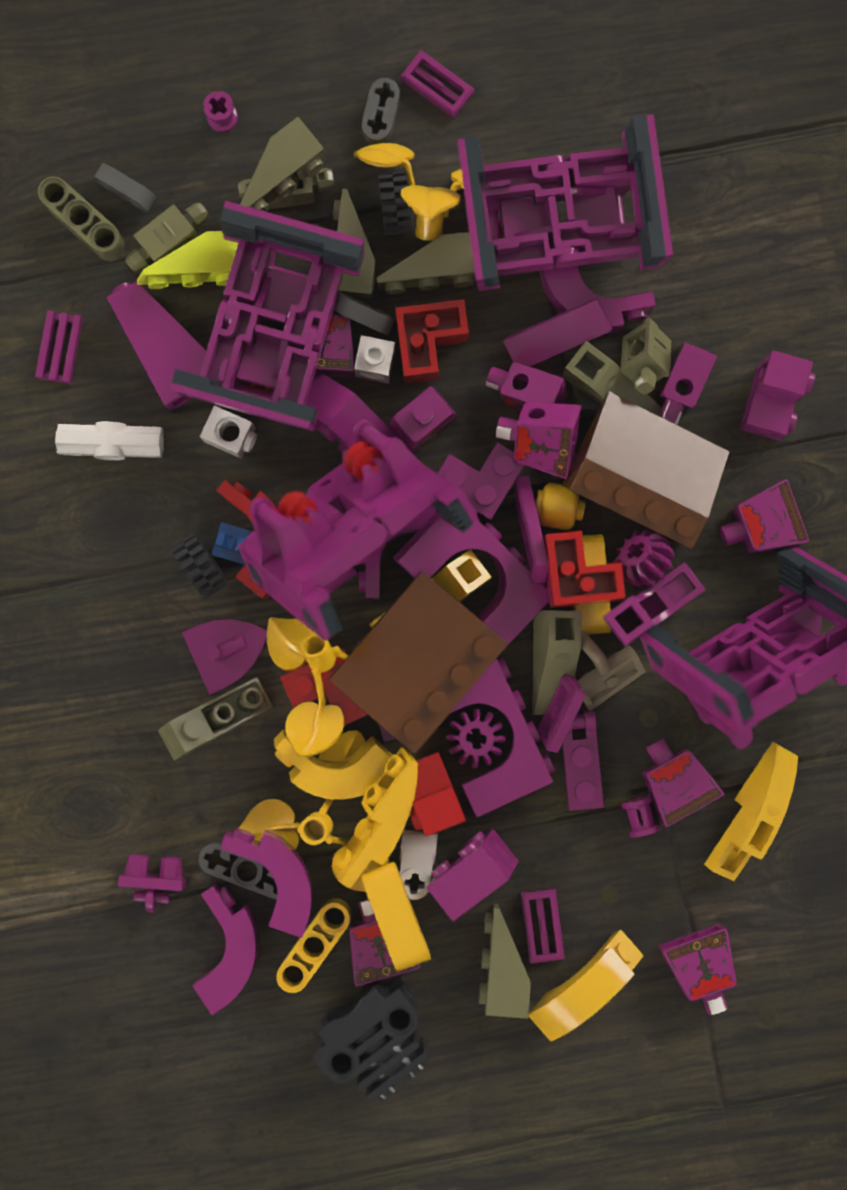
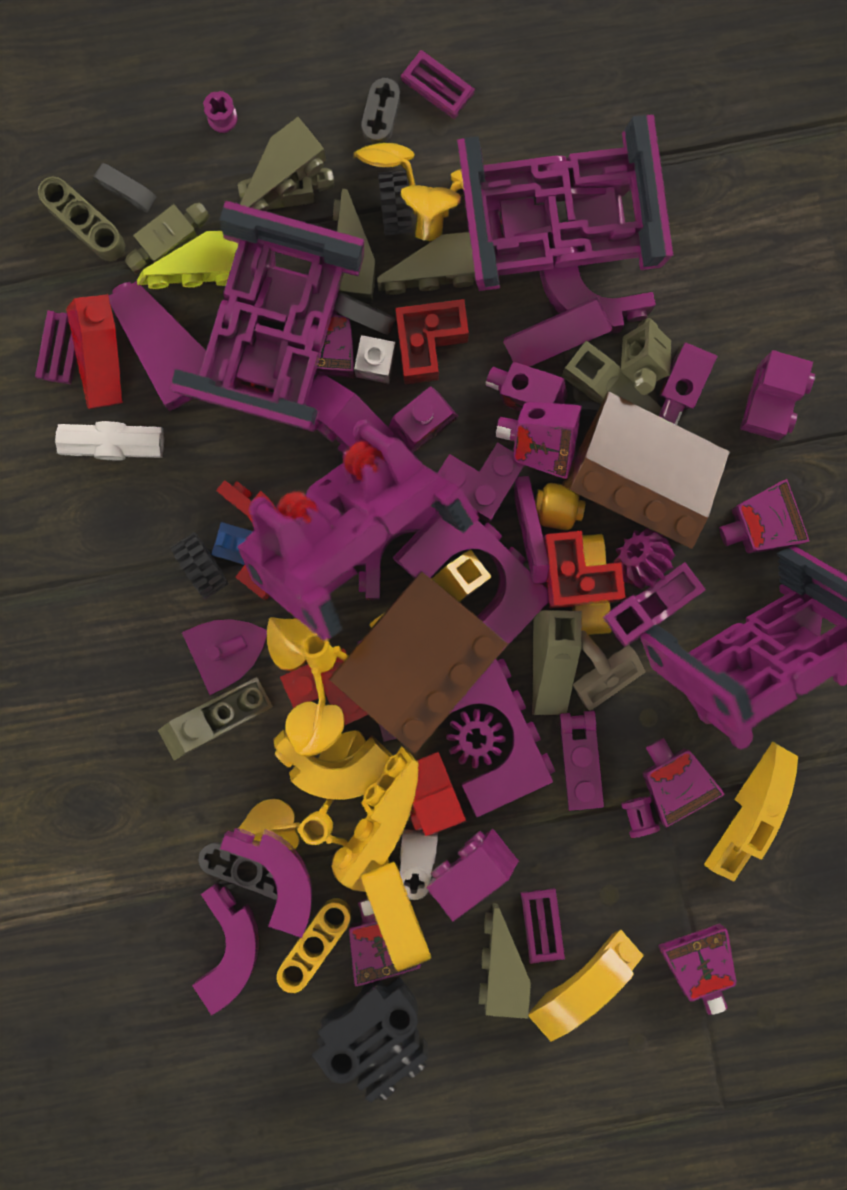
magenta hips [118,854,188,913] -> none
white brick [200,406,257,459] -> none
magenta tile [537,674,586,753] -> none
none -> red slope [66,294,122,409]

